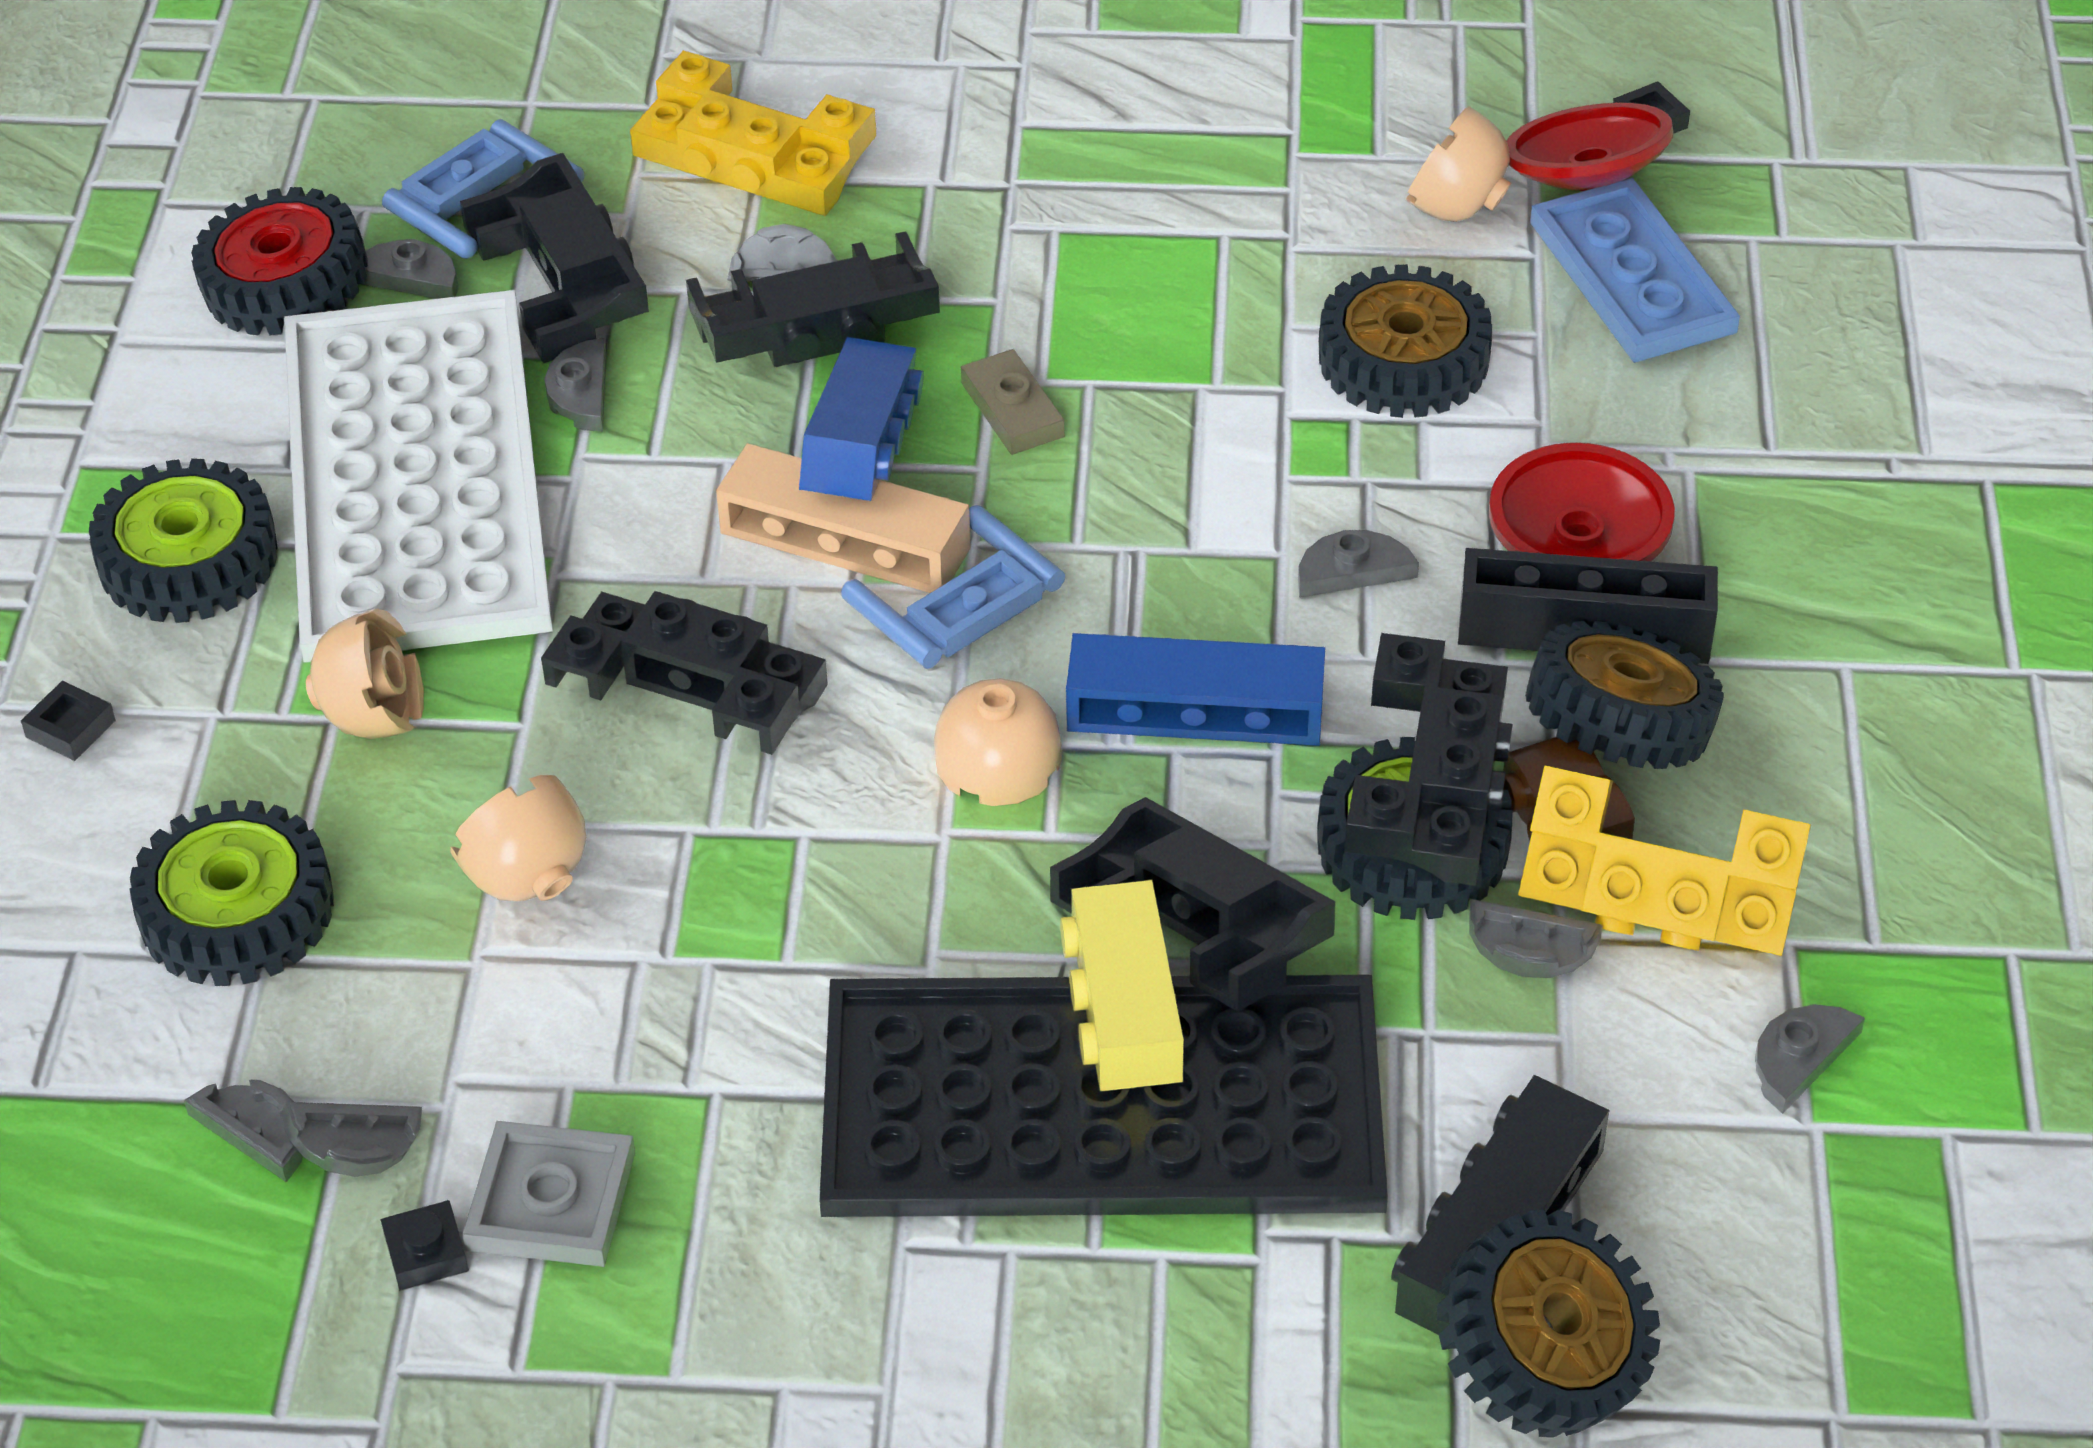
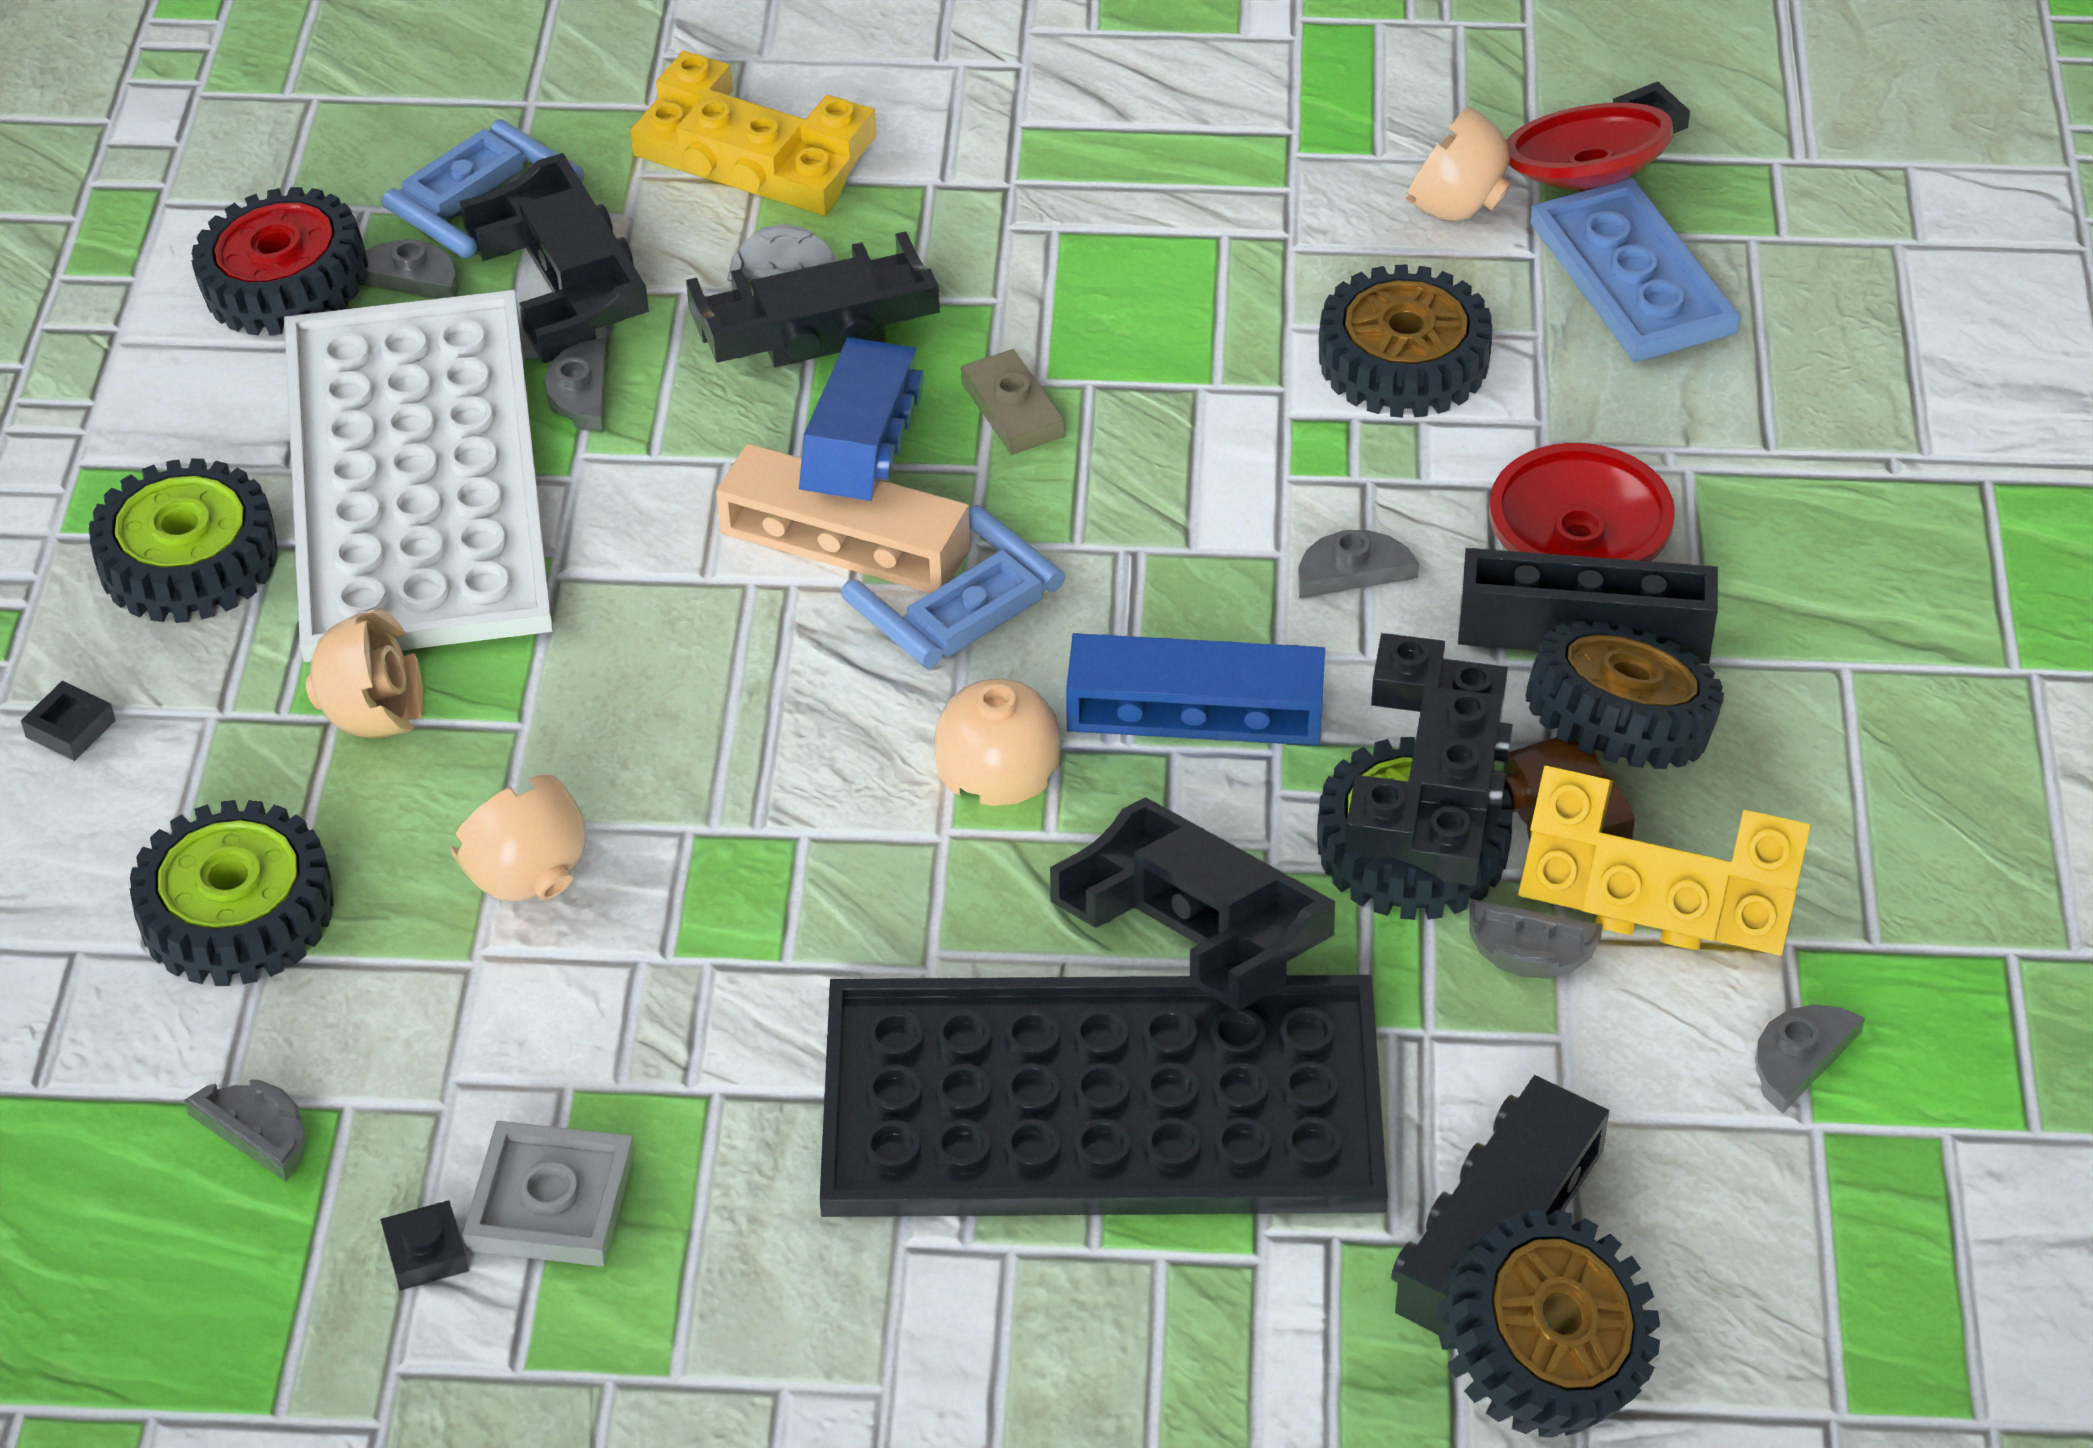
flat silver plate [280,1102,422,1177] -> none
black bracket [541,591,828,755] -> none
light yellow brick [1060,880,1184,1091] -> none

